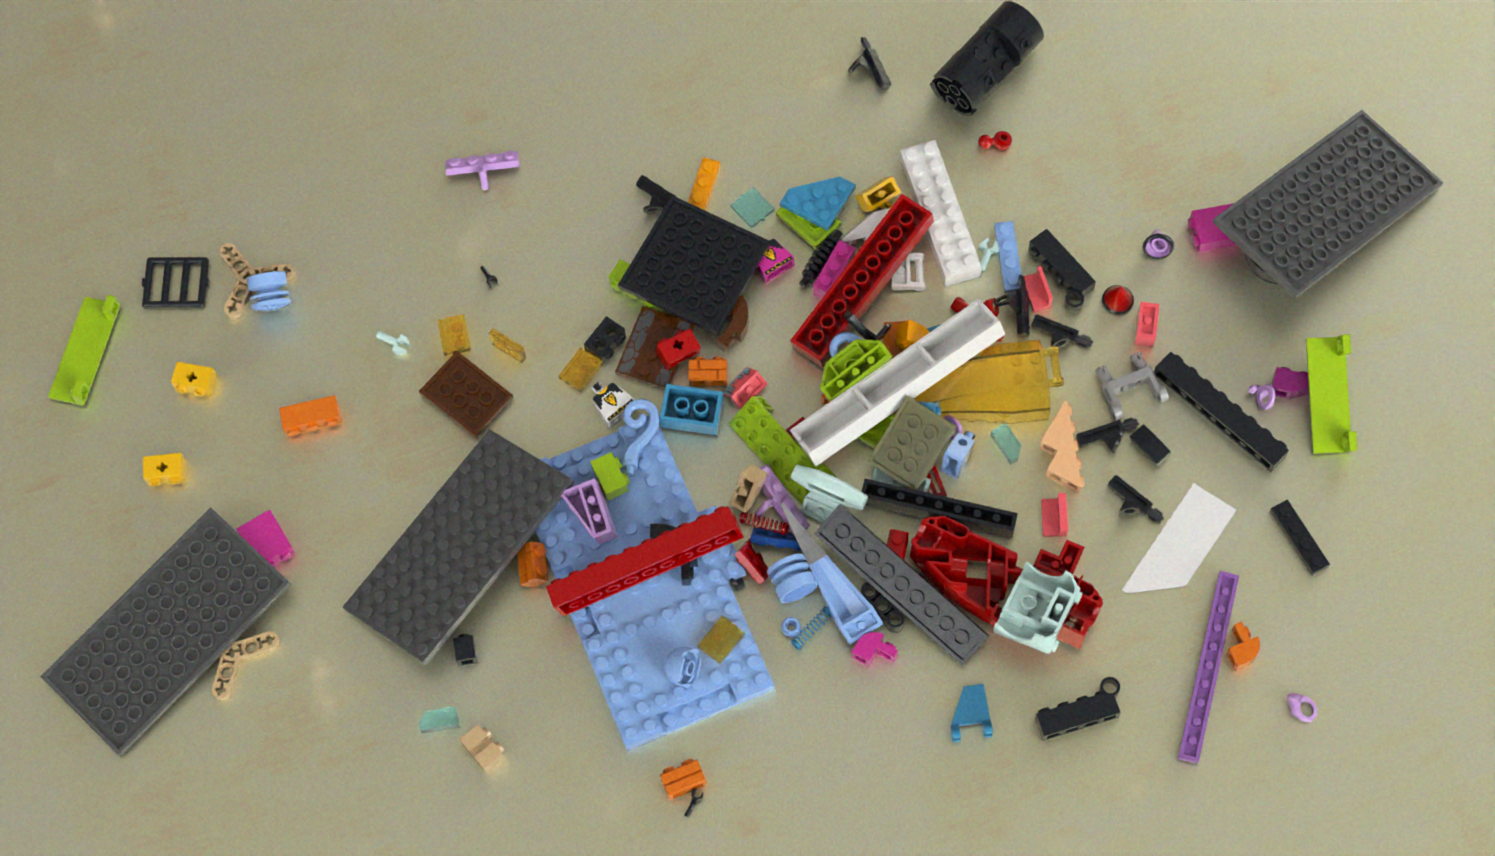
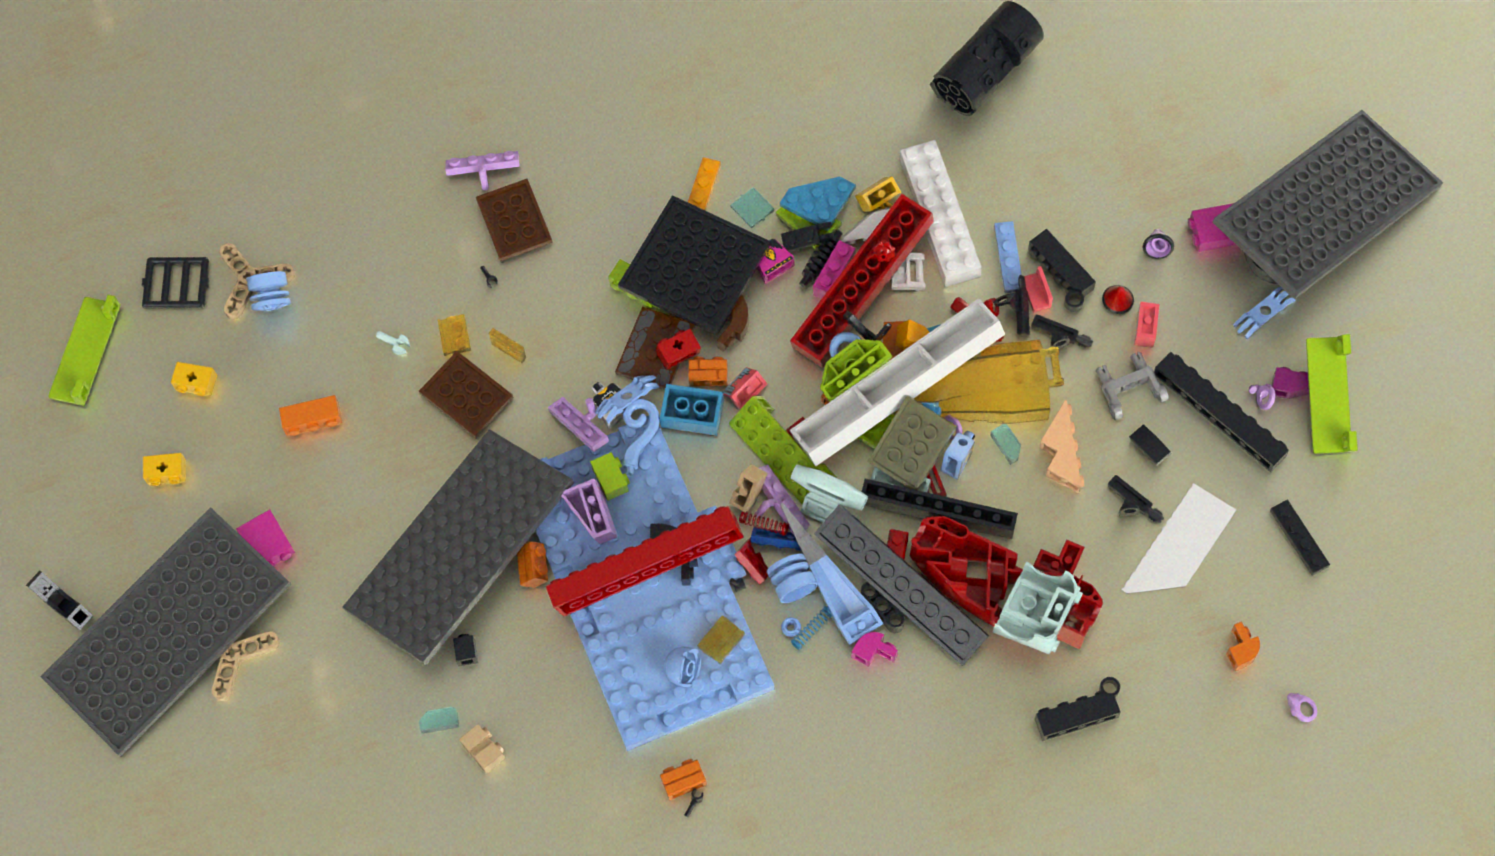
clear yellow plate [558,347,603,393] -> none
black brick [584,316,626,363] -> none
black piece [636,175,678,214] -> none
black piece [848,37,891,89] -> none
dark azure flag [950,684,993,742] -> none
red plate [978,131,1012,151] -> none
light aqua bar [978,238,999,272] -> none
coral panel [1041,493,1068,537] -> none
black piece [1076,418,1139,454] -> none
medium lavender plate [1178,571,1239,764] -> none
none -> black arch [26,570,93,630]
none -> reddish brown plate [476,178,553,262]
none -> lavender plate [548,397,609,452]
none -> light blue piece [595,375,659,424]
none -> black hinge [781,222,834,252]
none -> red plant [873,241,895,262]
none -> light blue piece [1233,286,1296,339]

